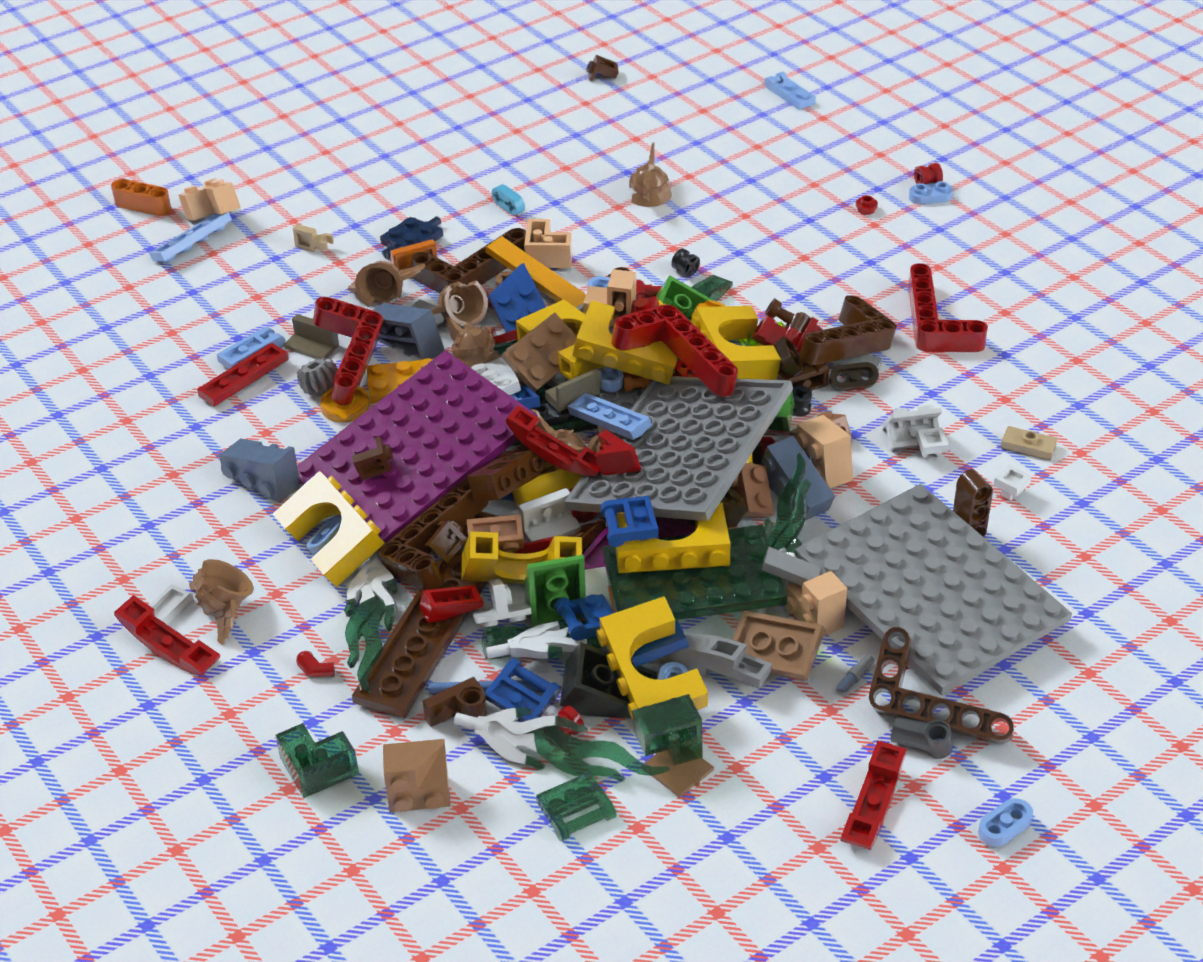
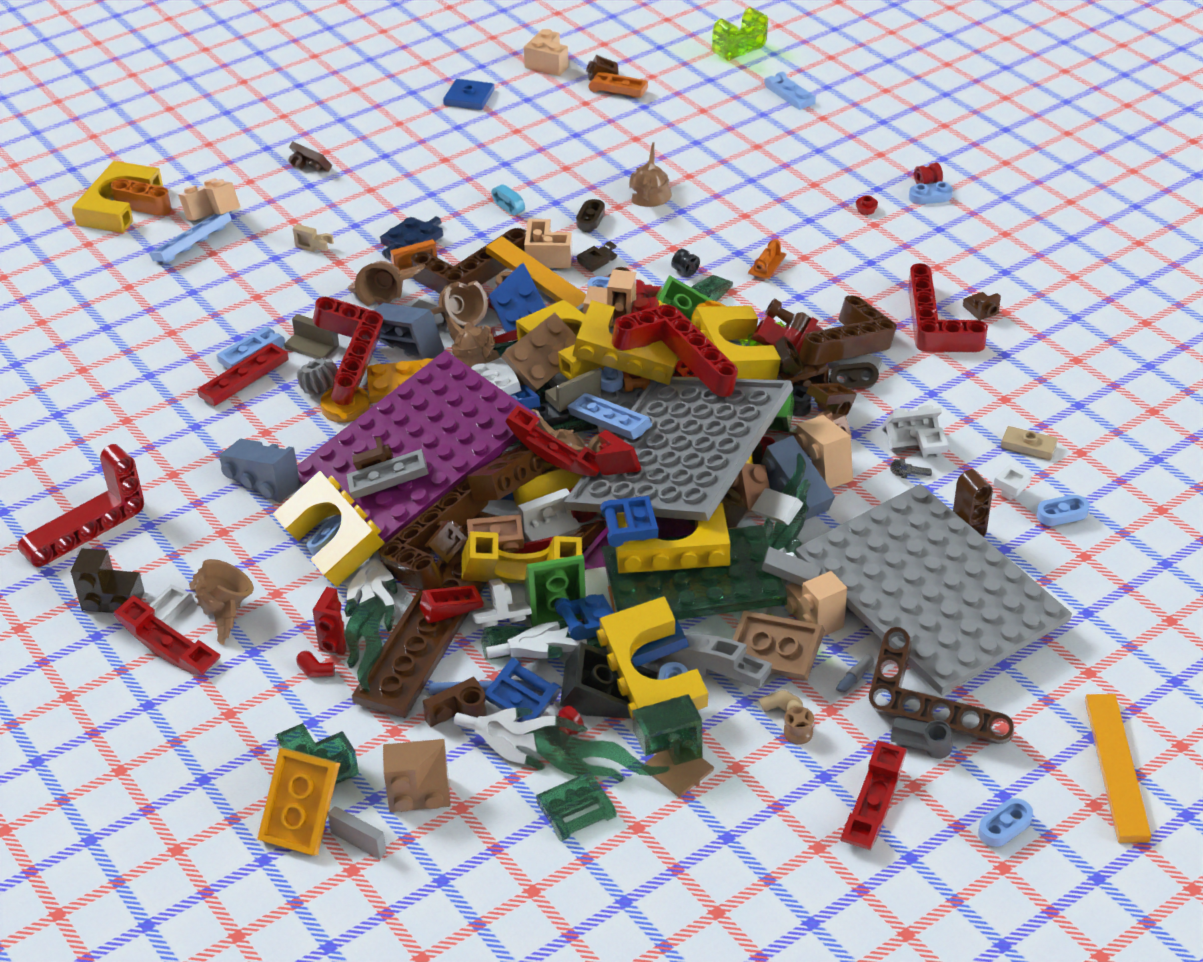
none -> red beam [18,444,144,567]
none -> dark brown brick [70,548,145,613]
none -> yellow arch [72,161,163,233]
none -> light orange plate [257,748,340,856]
none -> reddish brown plate [288,141,332,172]
none -> red bracket [312,587,347,655]
none -> light grey tile [328,806,386,859]
none -> light grey plate [347,449,429,499]
none -> blue plate [443,78,495,110]
none -> light nougat brick [524,29,569,76]
none -> dark brown plate [576,199,605,232]
none -> dark brown plate [577,241,617,272]
none -> orange plate [588,72,648,98]
none -> clear neon green beam [712,7,768,61]
none -> orange hinge [748,239,787,280]
none -> white tile [751,488,803,526]
none -> tan arm [759,690,803,712]
none -> medium nougat wheel [784,706,814,744]
none -> reddish brown plate [807,383,857,416]
none -> clear smoke piece [890,458,932,479]
none -> reddish brown bracket [963,292,1001,321]
none -> light blue plate [1036,495,1090,526]
none -> light orange tile [1085,694,1151,843]

